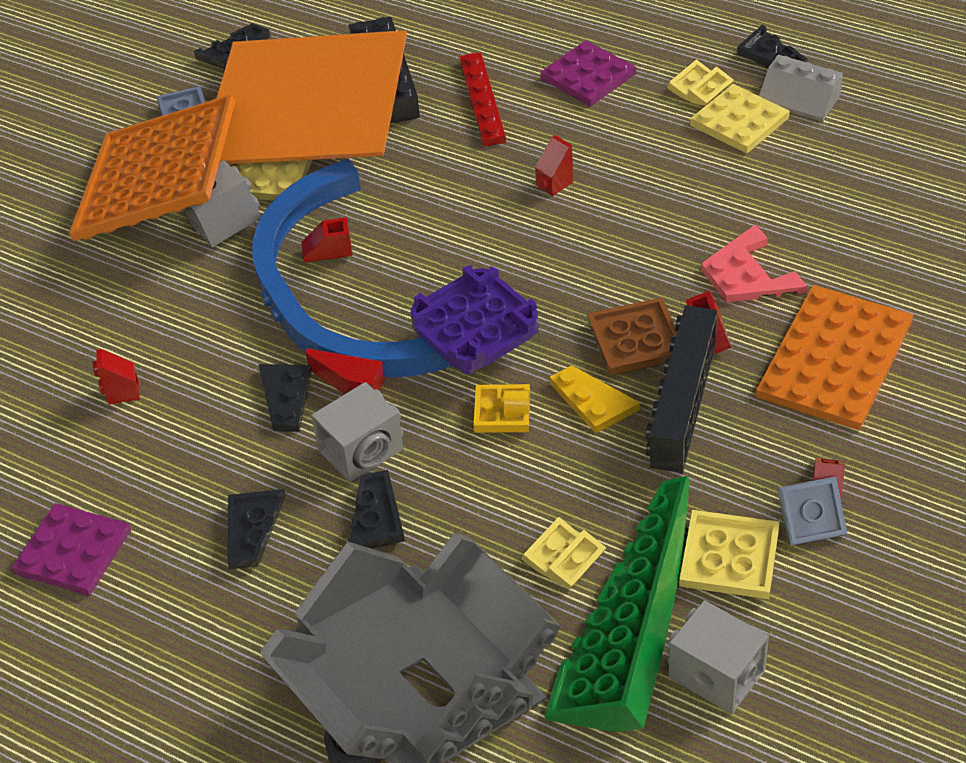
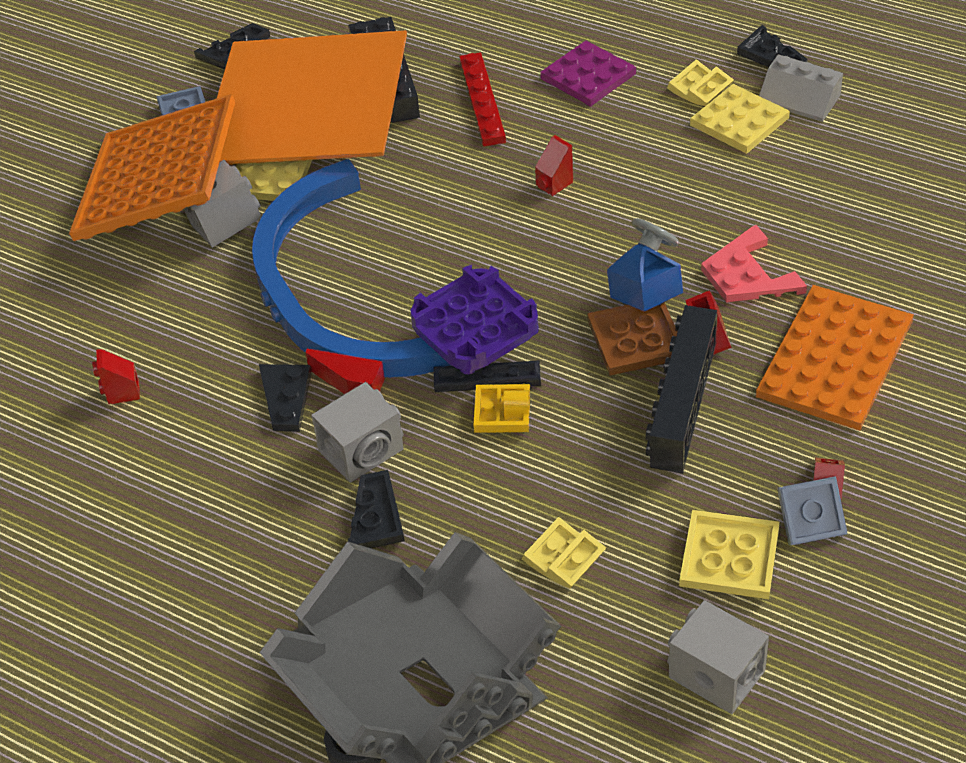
magenta plate [12,503,131,596] -> none
black wing [228,489,286,570] -> none
red slope [301,217,353,262] -> none
green wedge [544,476,690,732] -> none
yellow wing [550,366,640,434] -> none
none -> black tile [434,360,541,393]
none -> blue piece [607,218,683,311]

